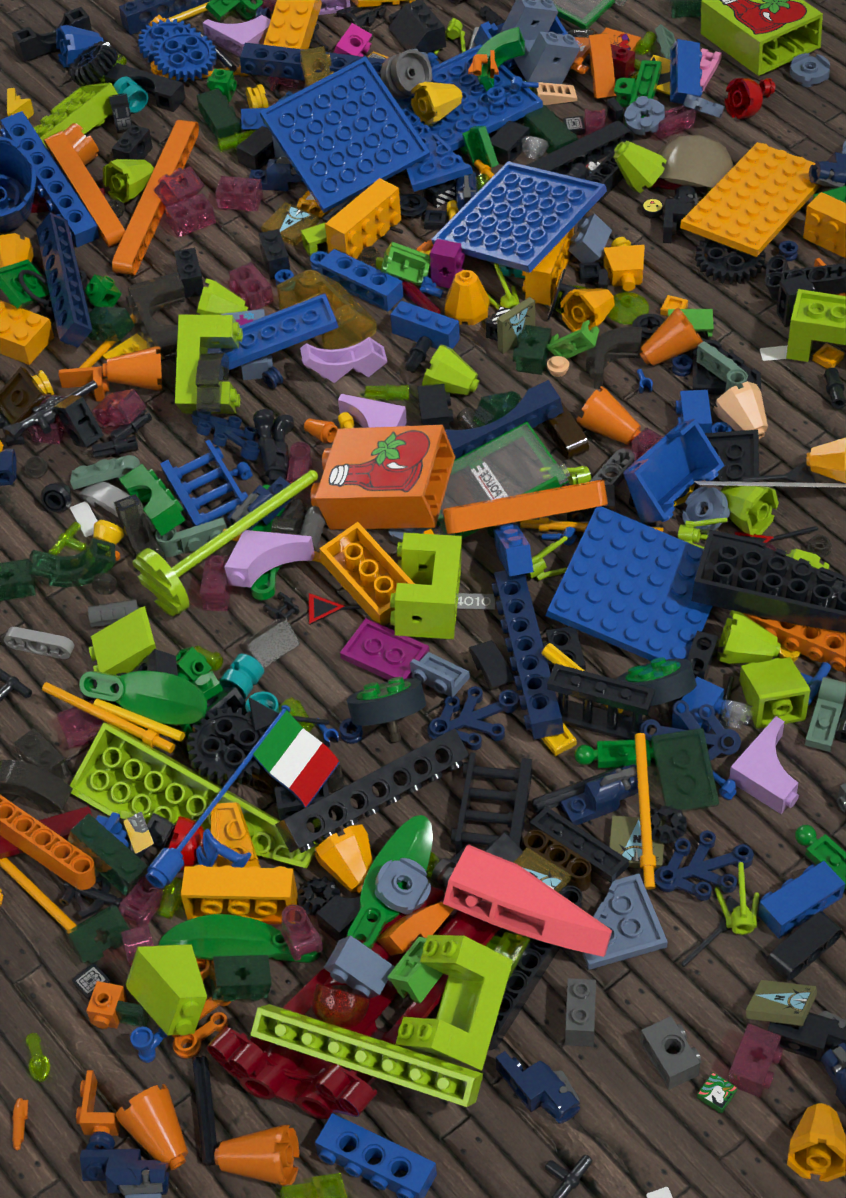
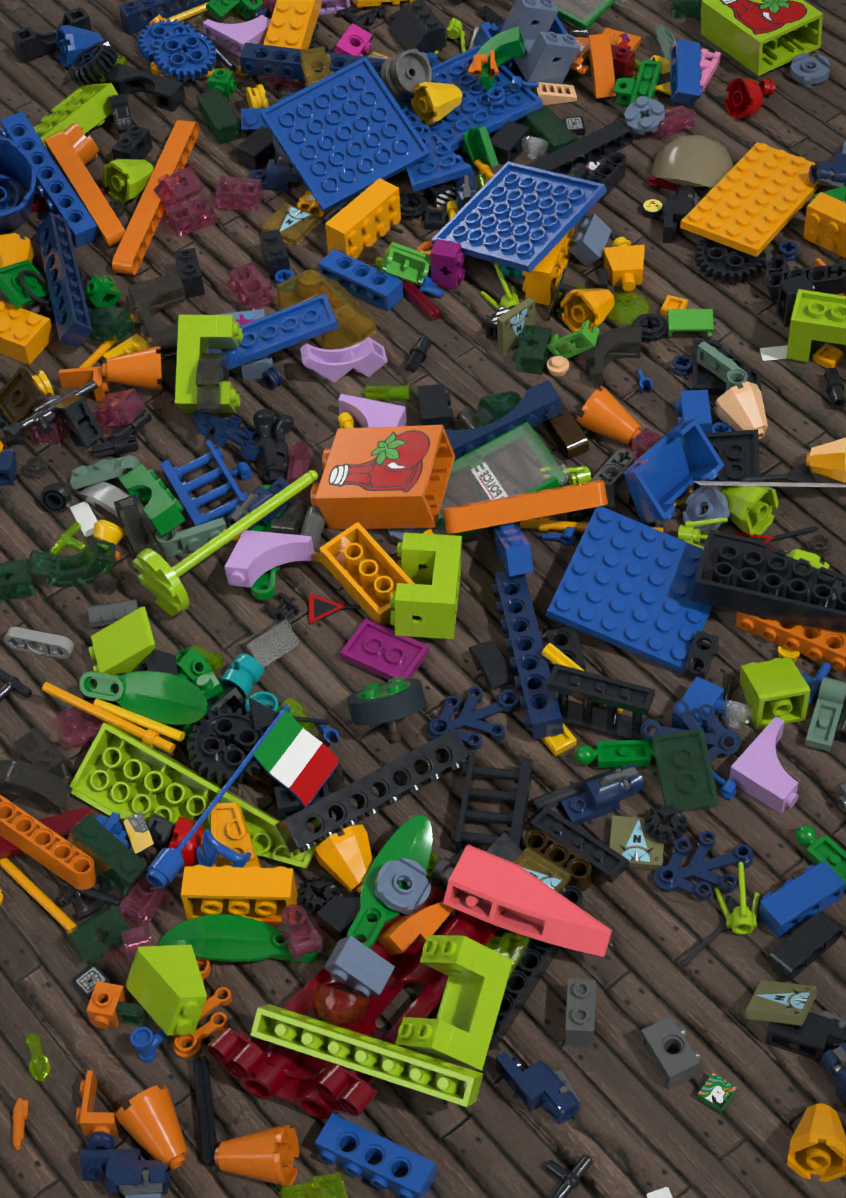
yellow slope [7,88,34,119] -> none
teal wheel [113,77,148,113] -> none
clear neon green cone [157,877,183,919] -> none
lime cone [196,278,248,315] -> none
clear pink brick [200,555,232,611] -> none
clear green brick [209,955,272,1002] -> none
clear neon green axle [217,129,256,152] -> none
lime panel [301,223,327,257] -> none
orange cone [304,418,338,443] -> none
blue bush [310,251,328,272] -> none
dark blue bush [339,718,363,744] -> none
bright green hinge [387,937,443,1004] -> none
blue brick [390,301,460,349] -> none
sand blue bracket [410,652,470,698] -> none
lime cone [422,345,480,395] -> none
light orange cone [444,270,490,325] -> none
light grey sticker [457,593,496,610] -> none
lime plant [526,536,568,581] -> none
black tile [579,262,601,284] -> none
sand blue plate [582,874,668,970] -> none
clear pink piece [585,109,605,135] -> none
black tile [607,98,623,123] -> none
lime cone [614,141,667,193] -> none
wheel [617,657,697,723] -> none
light orange bar [635,733,657,890] -> none
clear neon green pin [636,31,657,54] -> none
orange cone [640,307,703,366] -> none
sand blue plate [683,94,725,118] -> none
lime cone [717,610,781,664] -> none
clear pink brick [728,1023,784,1097] -> none

